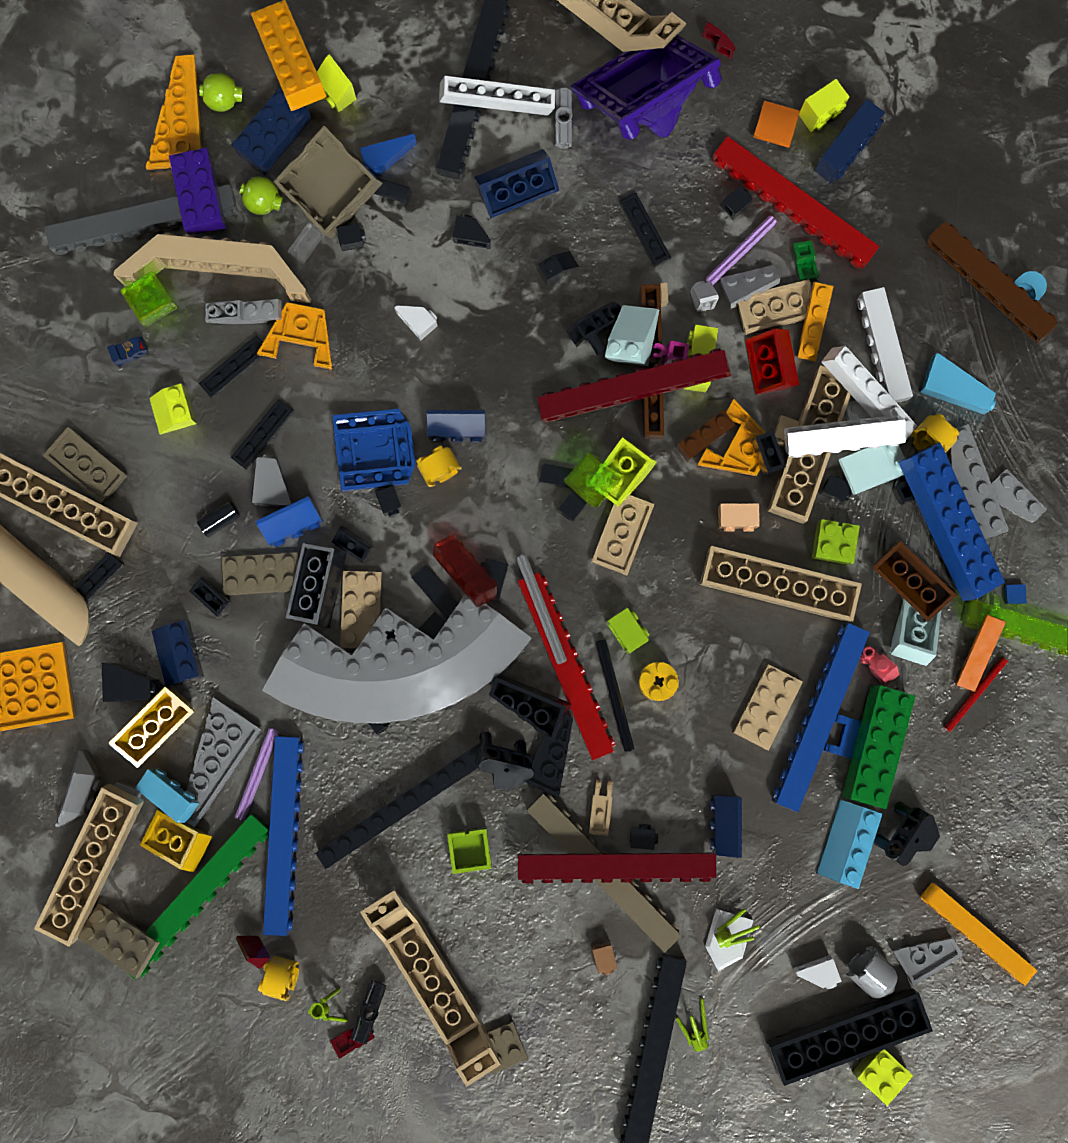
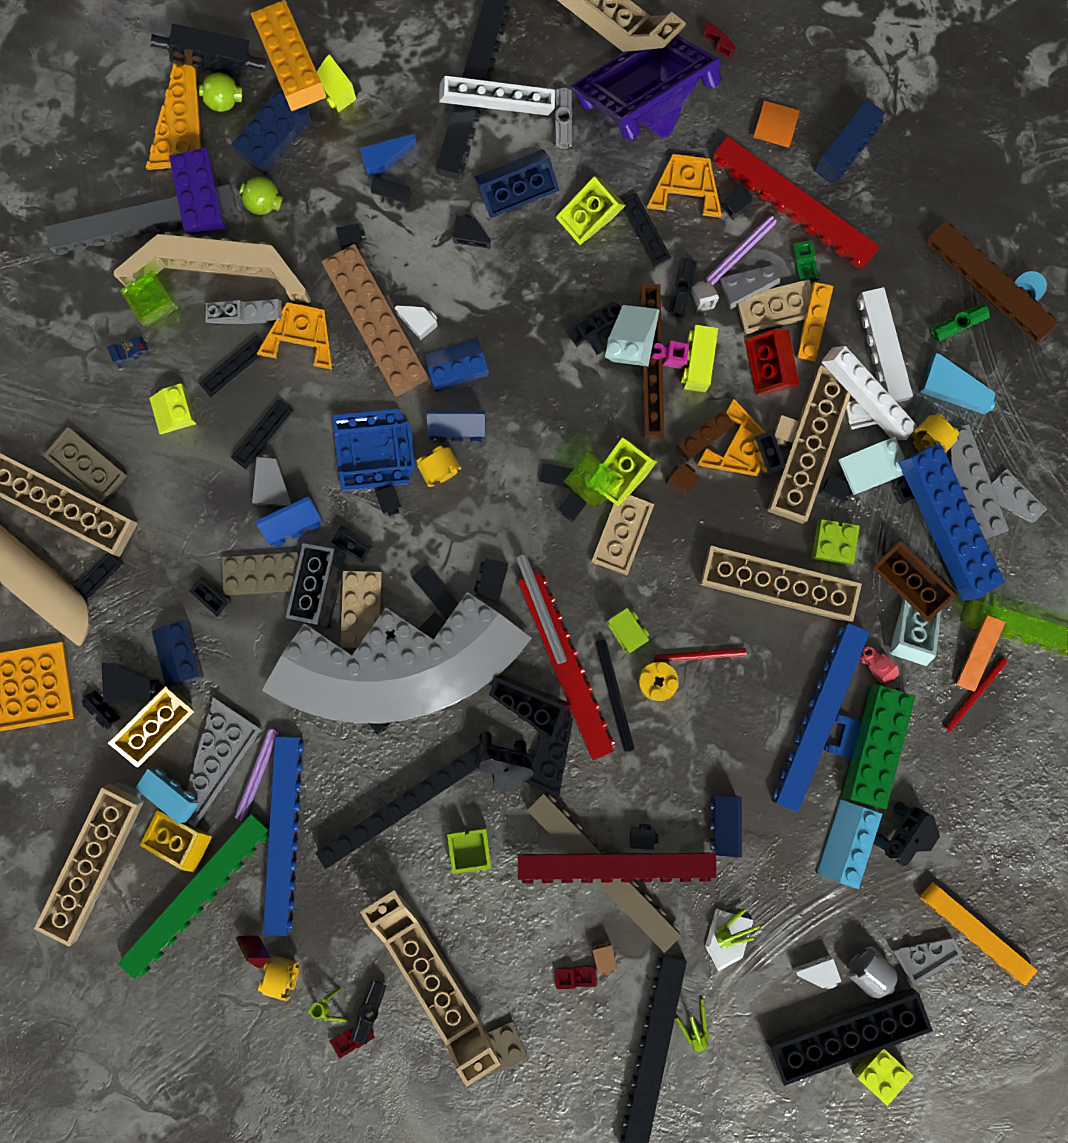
light grey wedge [55,749,101,827] -> none
dark tan plate [78,903,160,978] -> none
black brick [197,500,240,538] -> none
dark tan tile [274,126,383,238] -> none
clear tile [287,222,324,264] -> none
clear red brick [433,535,498,608] -> none
black slope [537,251,579,286] -> none
dark red brick [537,348,731,423] -> none
tan hinge [589,779,613,836] -> none
tan tile [660,283,668,307] -> none
light nougat brick [718,504,759,532] -> none
tan plate [733,664,803,751] -> none
white brick [784,415,905,458] -> none
neon yellow brick [799,79,849,132] -> none
blue tile [1004,584,1027,604] -> none
none -> black hinge [81,690,121,730]
none -> black brick [150,23,267,78]
none -> medium nougat brick [321,244,429,398]
none -> blue slope [424,339,489,391]
none -> dark red slope [555,965,598,989]
none -> neon yellow slope [556,176,626,245]
none -> light orange wing [647,154,722,218]
none -> red axle [654,648,746,662]
none -> reddish brown brick [666,463,700,497]
none -> black piece [668,258,697,317]
none -> green piece [931,303,990,342]

